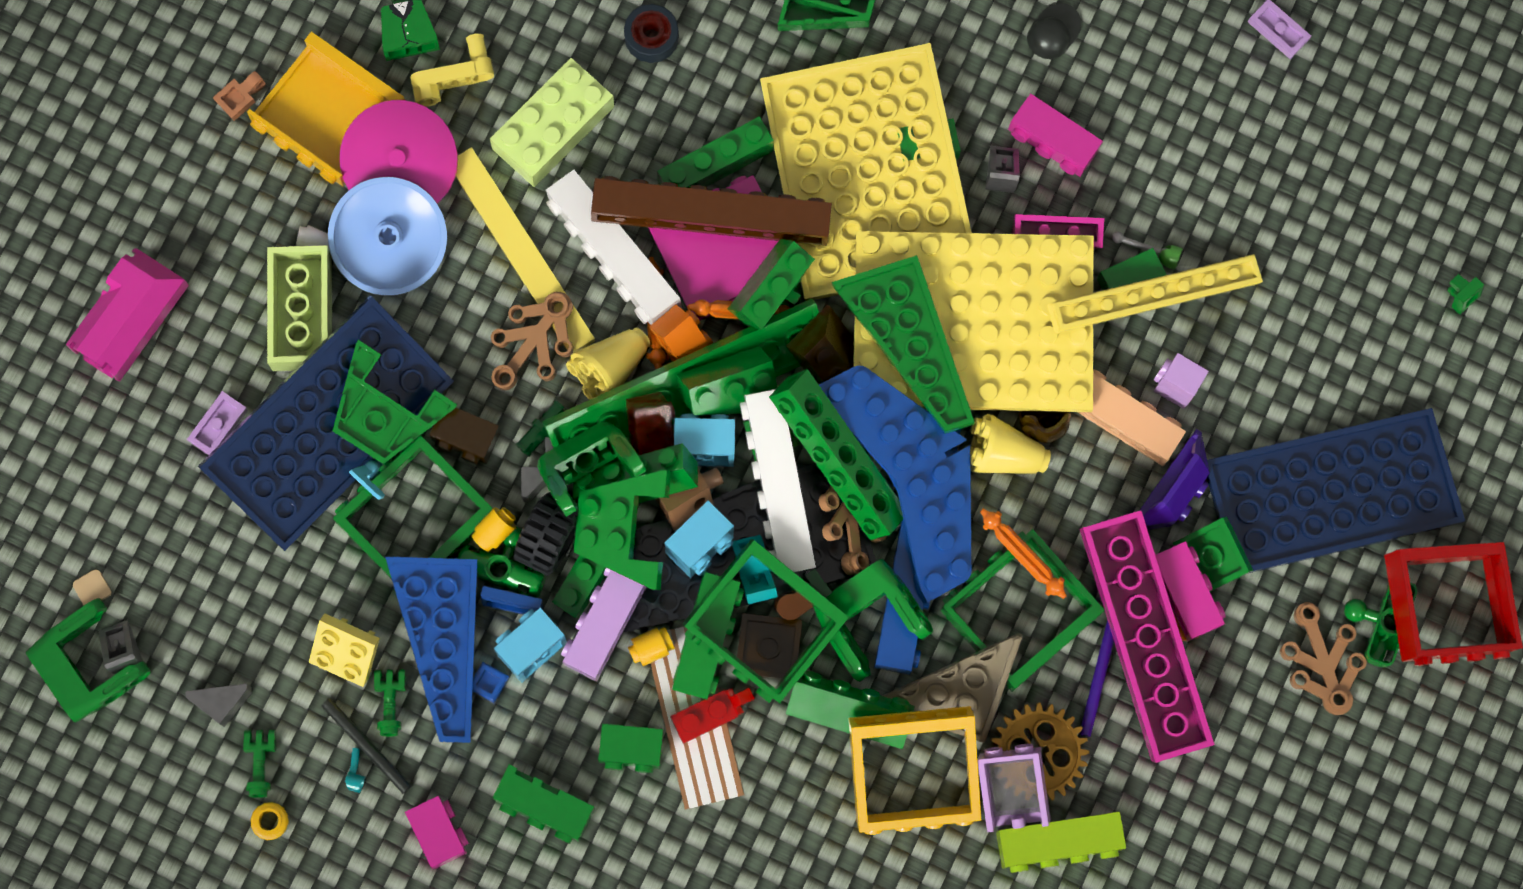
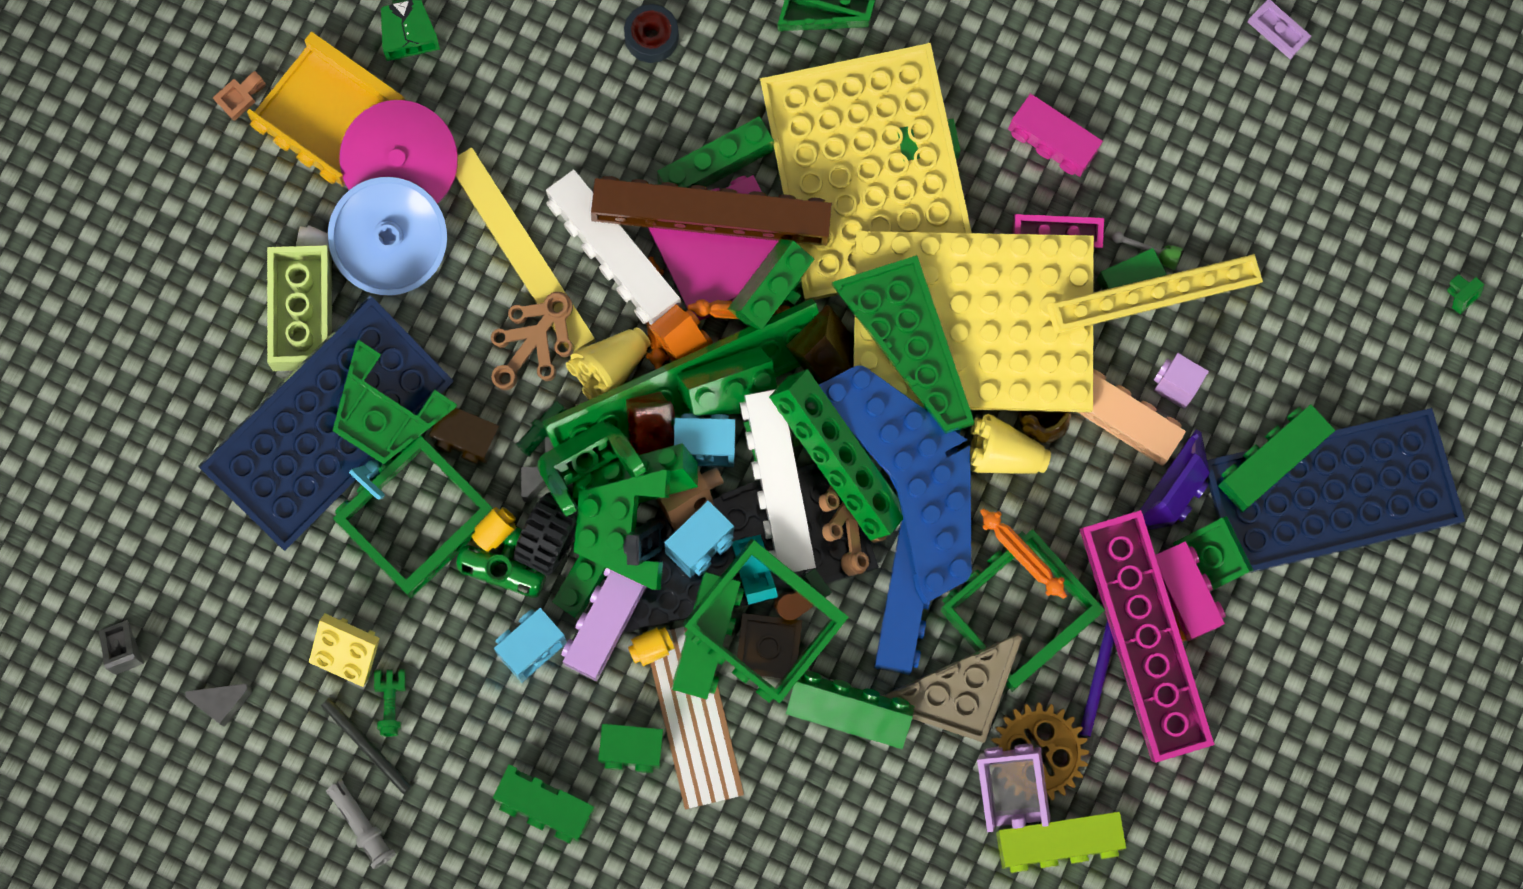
green connector [26,598,151,723] -> none
dark pink brick [66,248,189,382] -> none
tan piece [73,569,112,605] -> none
lavender plate [187,391,248,455] -> none
green hinge [243,730,276,798] -> none
yellow piece [250,802,289,840] -> none
teal hand [345,748,365,793] -> none
blue wing [385,556,477,743] -> none
dark pink brick [405,796,469,869] -> none
light yellow beam [410,34,494,107] -> none
blue tile [472,662,510,704] -> none
blue tile [480,586,543,615] -> none
yellowish green brick [490,58,614,187] -> none
red hinge [670,688,755,744] -> none
green connector [813,559,933,682] -> none
yellow window [849,706,981,835] -> none
flat silver slope [986,146,1020,193] -> none
pearl dark grey cap [1027,4,1081,59] -> none
medium nougat plant [1280,602,1367,715] -> none
green piece [1344,582,1418,668] -> none
red window [1384,542,1523,666] -> none
none -> light grey pin [326,780,396,869]
none -> black hinge [623,517,668,566]
none -> green brick [1218,404,1335,512]

